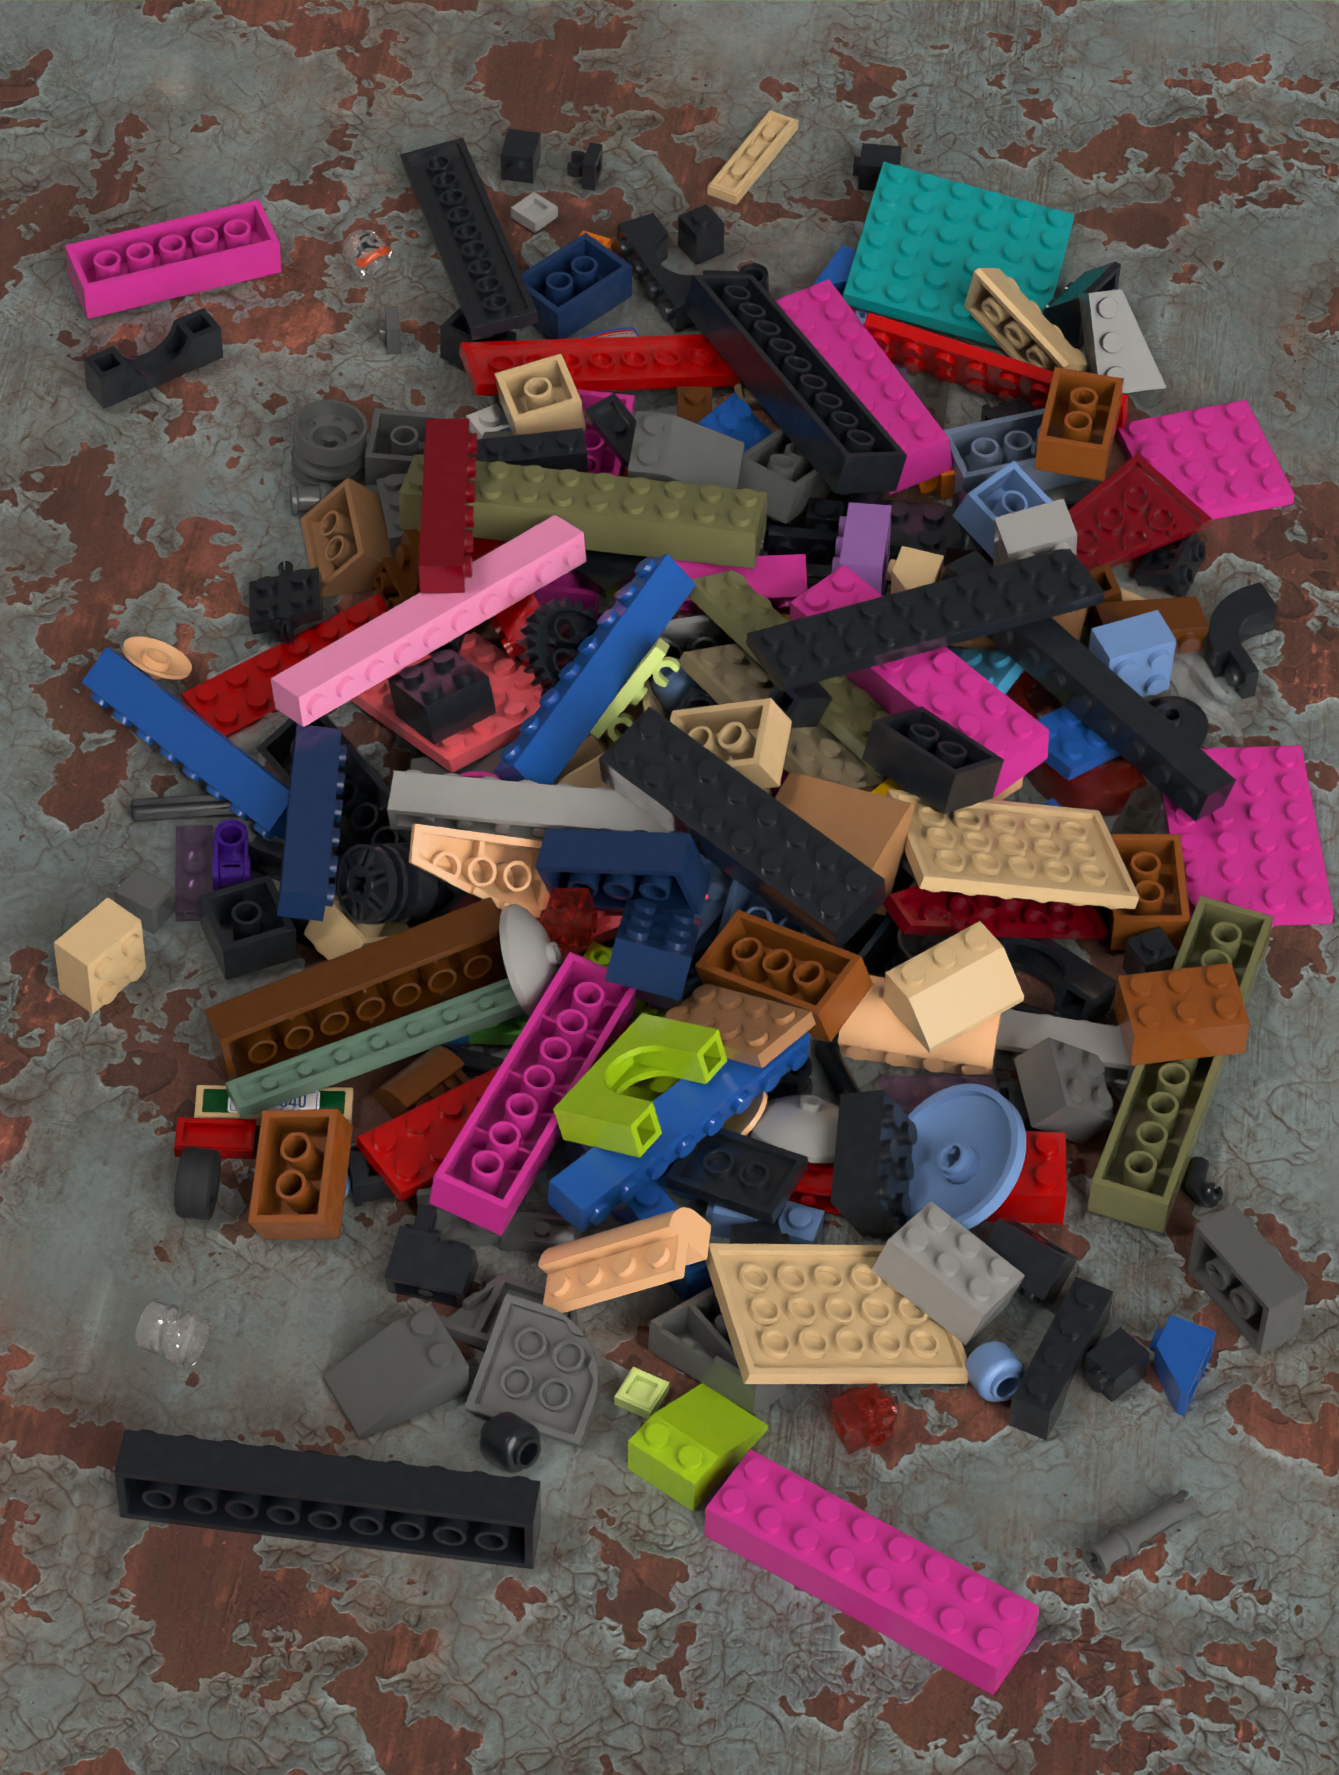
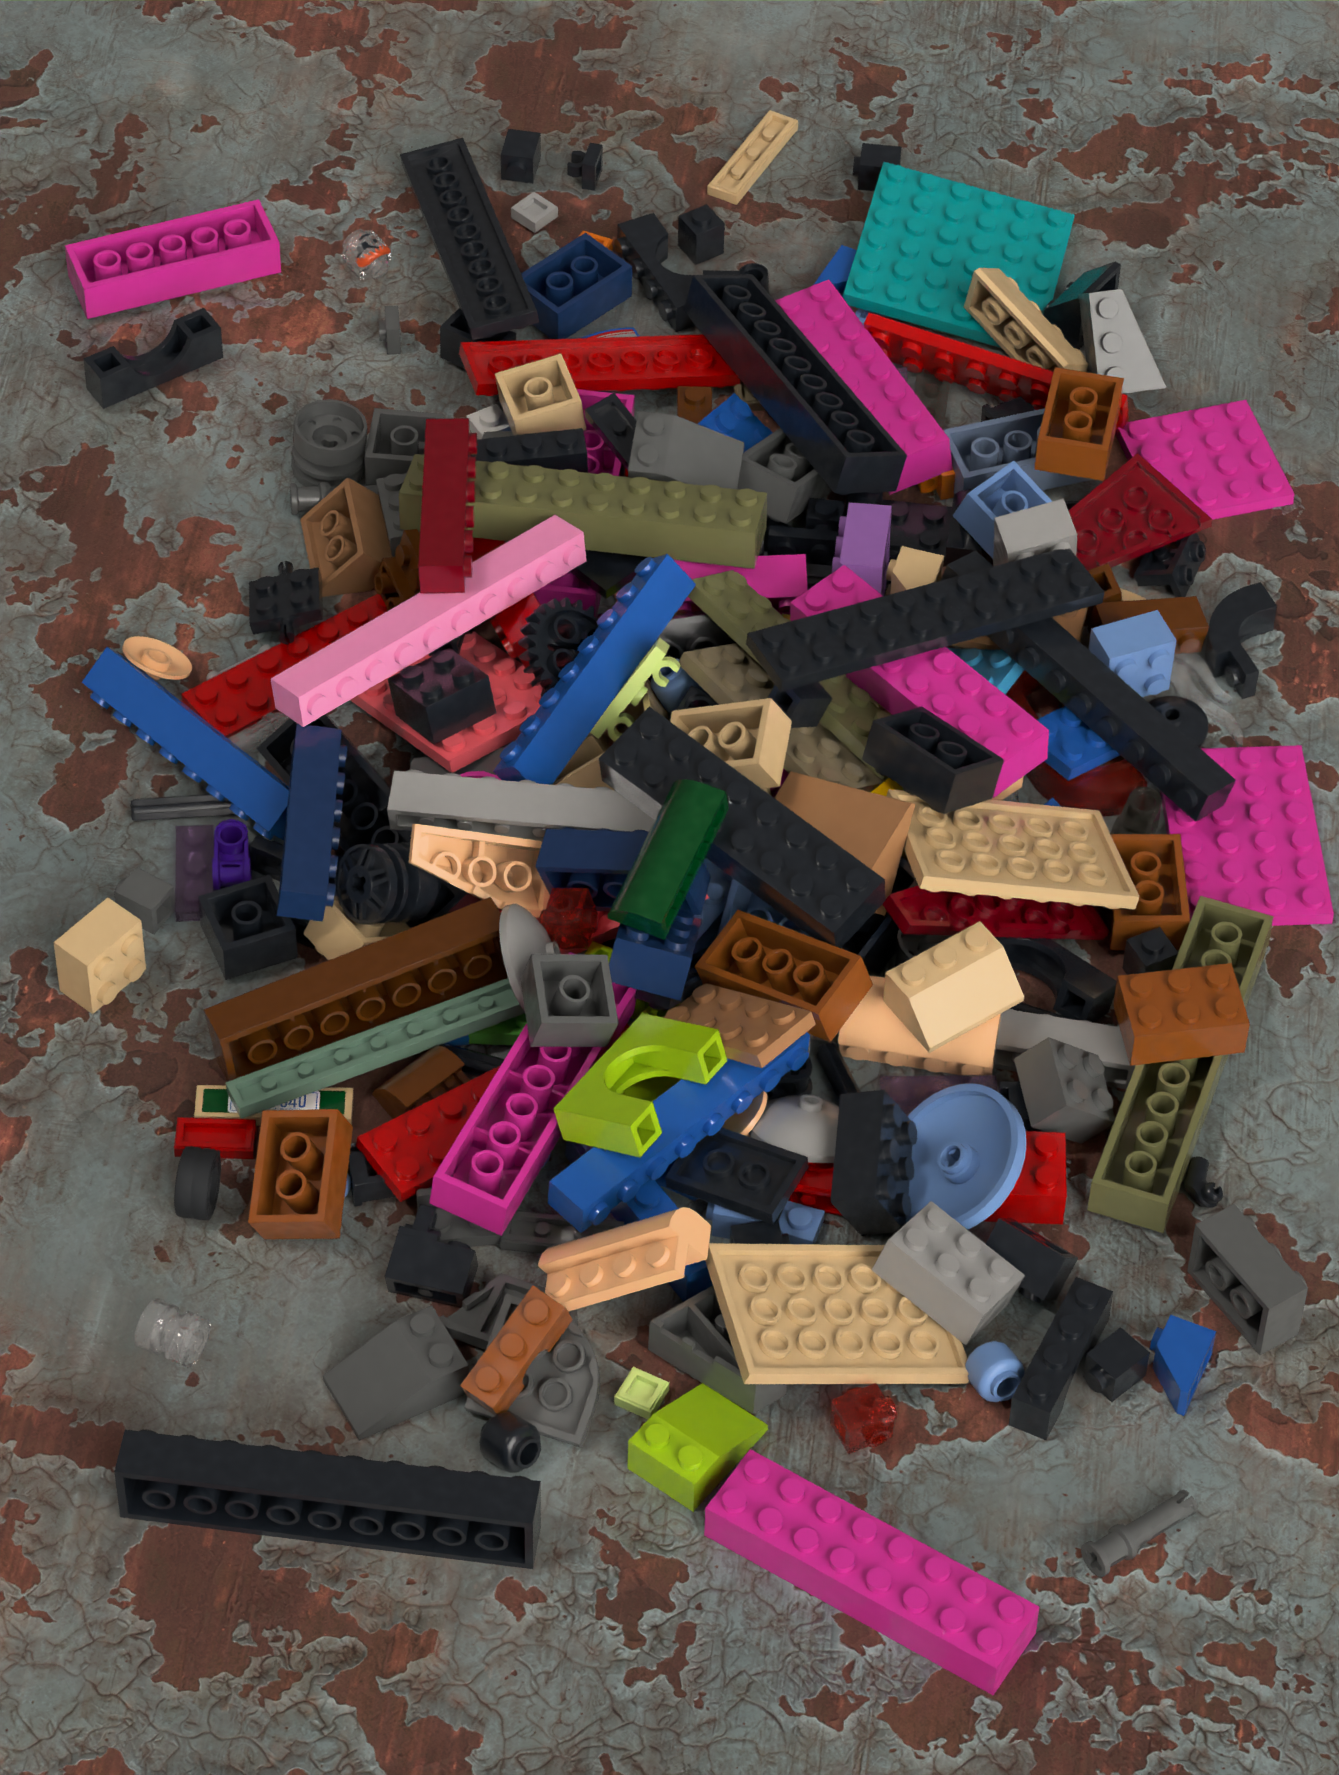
none -> dark orange arch [460,1286,573,1416]
none -> dark grey brick [520,954,618,1047]
none -> dark green brick [607,779,729,940]

